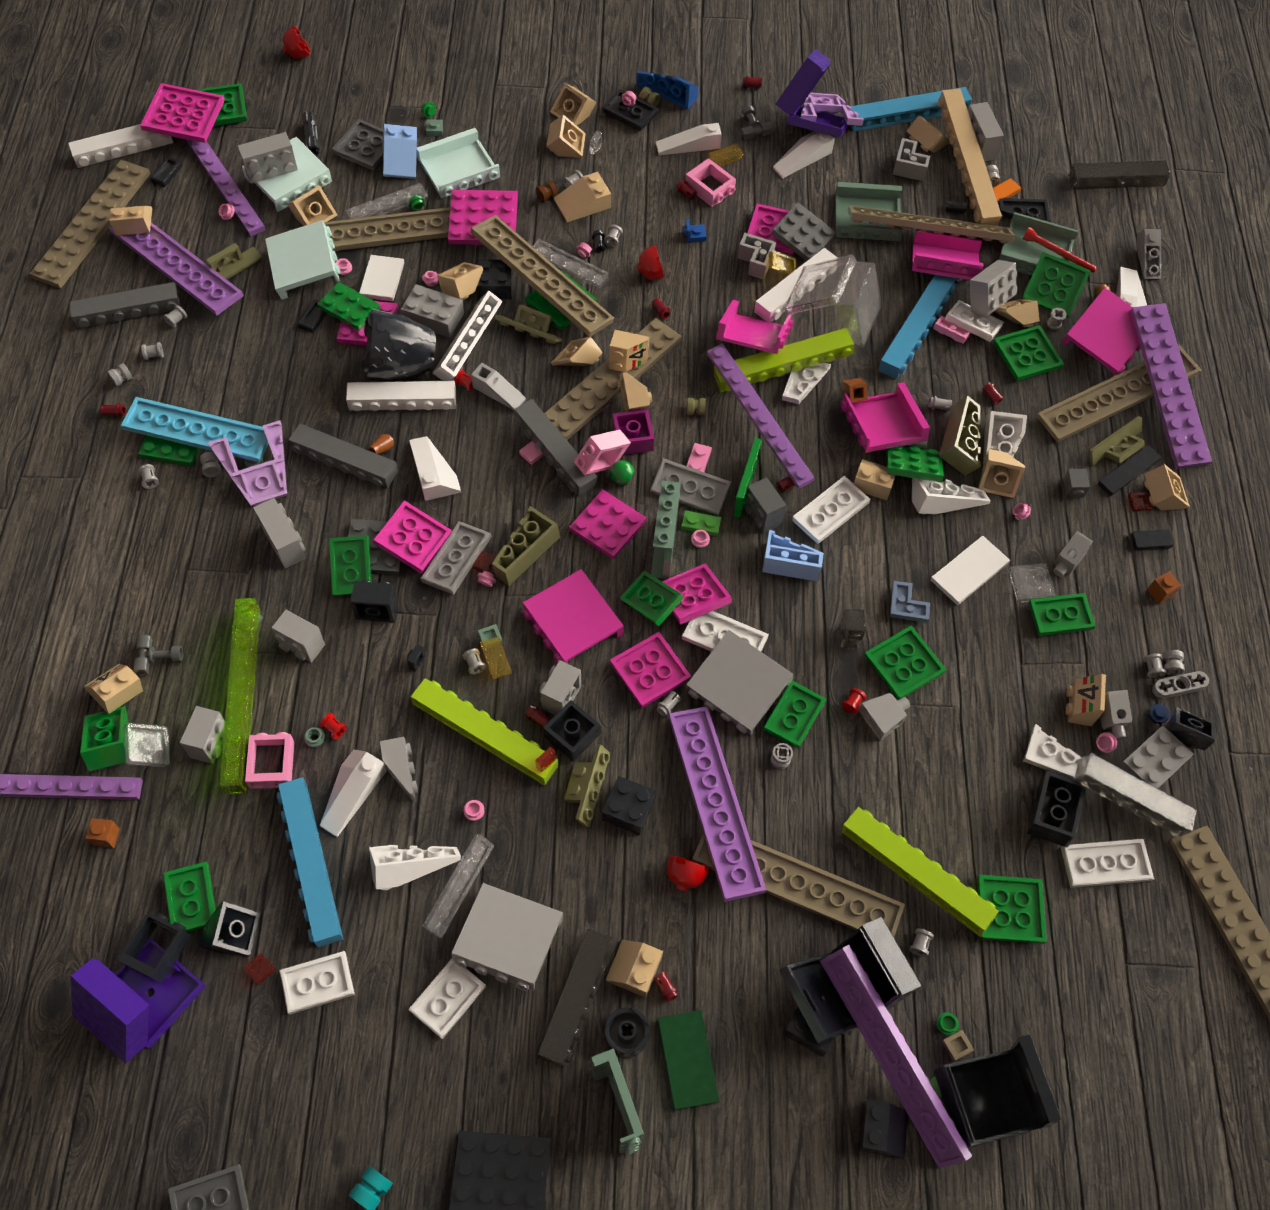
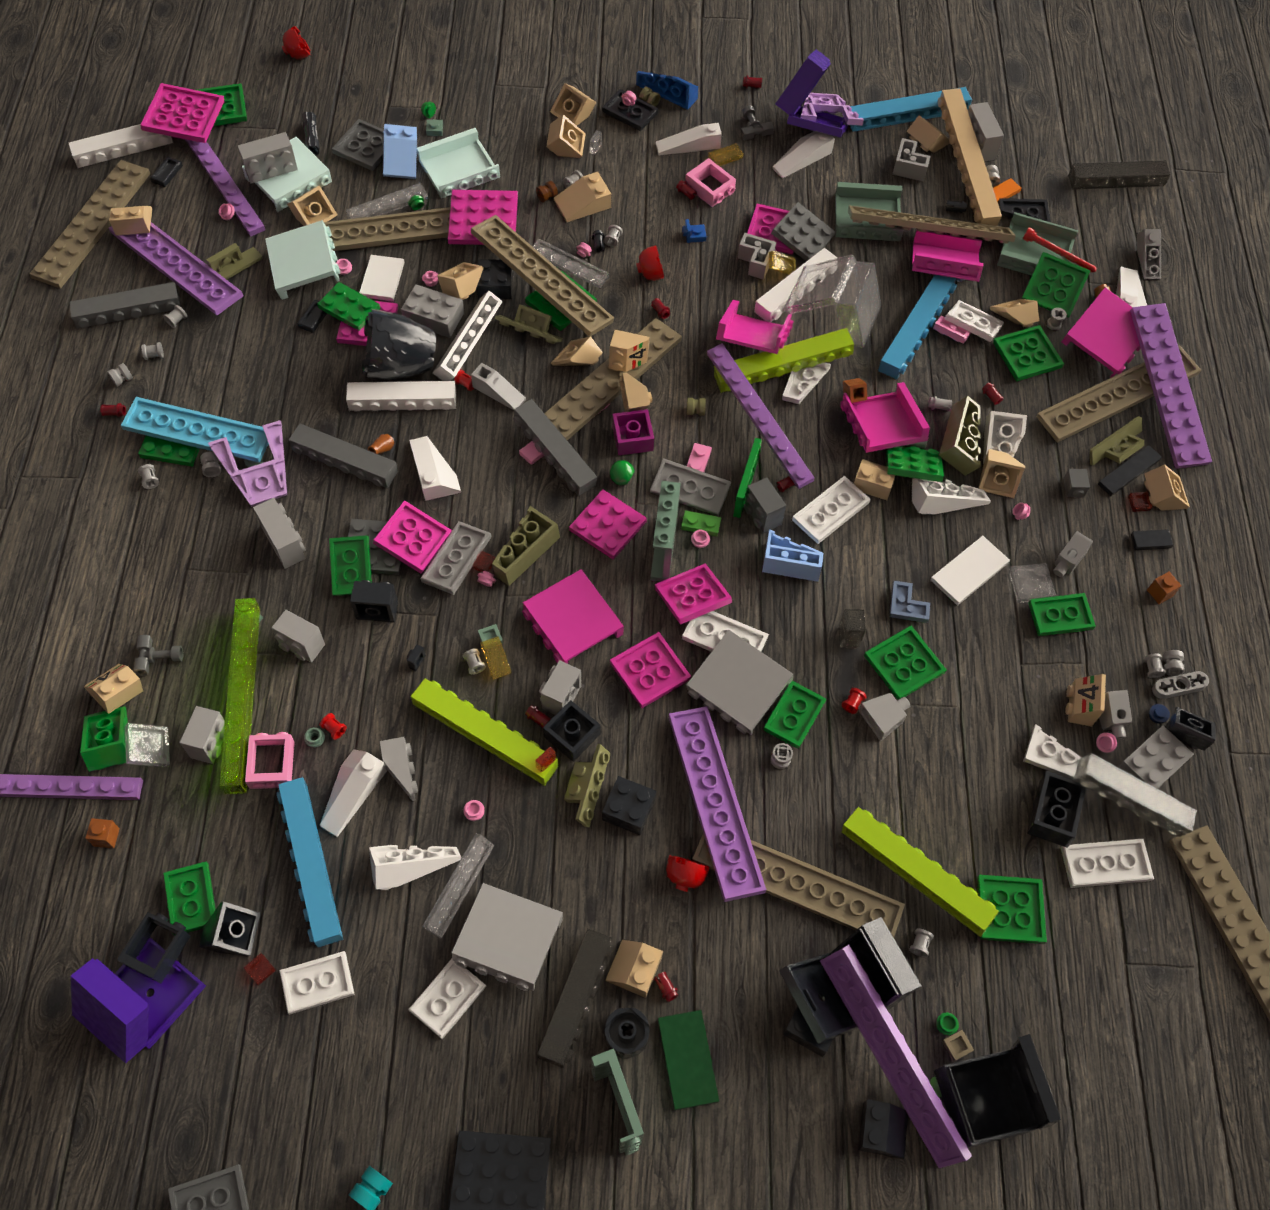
bright pink window [574,430,630,475] -> none
green plate [619,571,684,626] -> none
light grey pin [656,691,681,716] -> none
light grey brick [970,260,1017,315] -> none

